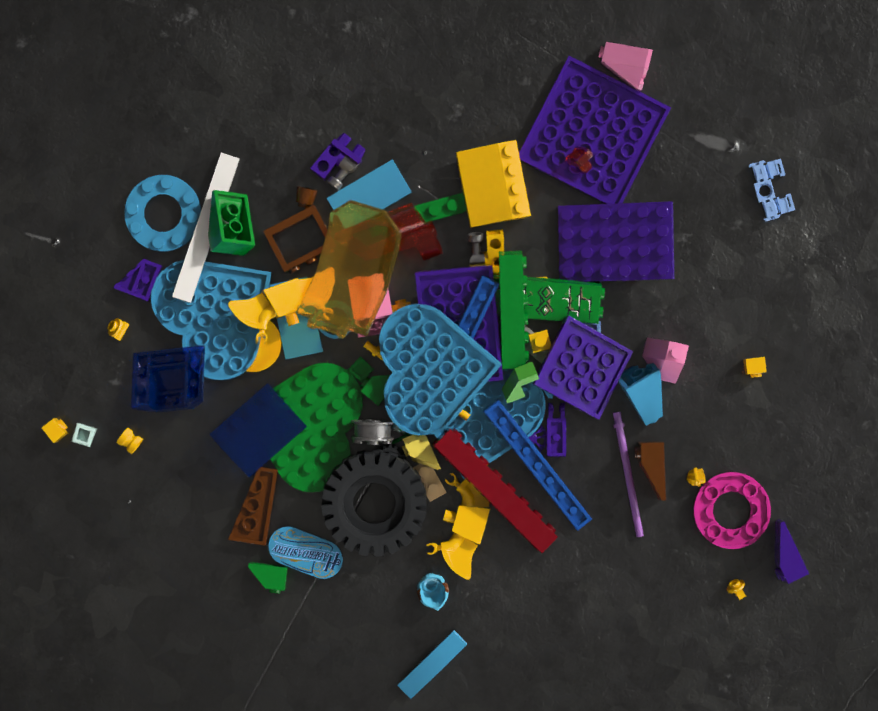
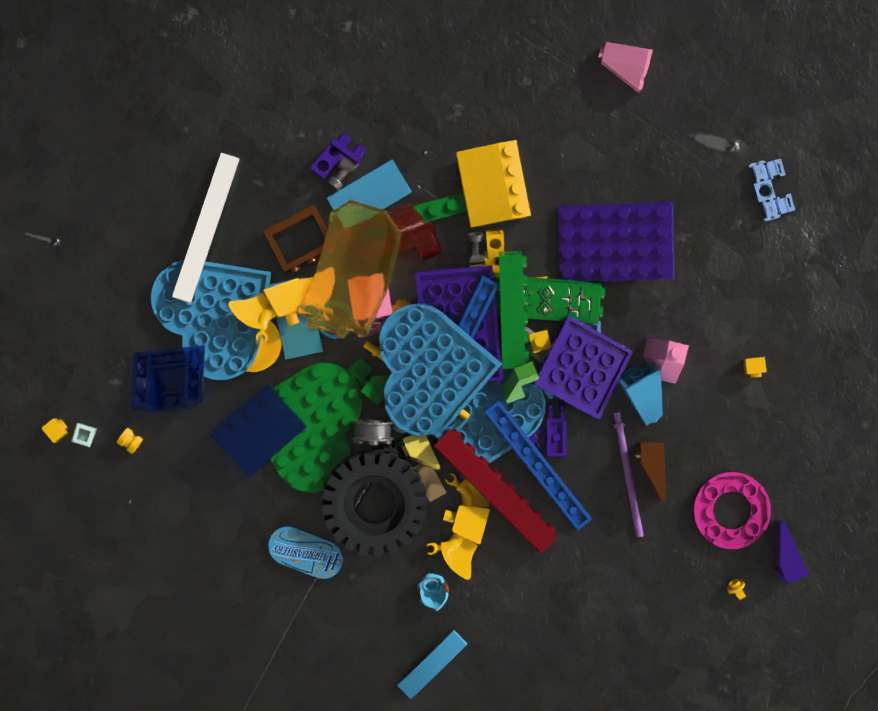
yellow plate [107,318,129,341] -> none
dark purple wing [114,259,162,302] -> none
dark azure plate [125,175,202,252] -> none
green slope [208,190,255,256] -> none
reddish brown wing [228,467,278,546] -> none
green slope [248,562,288,594] -> none
reddish brown hat [296,186,318,208] -> none
dark purple plate [519,56,671,204] -> none
clear red piece [565,146,593,173] -> none
yellow plate [687,467,706,487] -> none

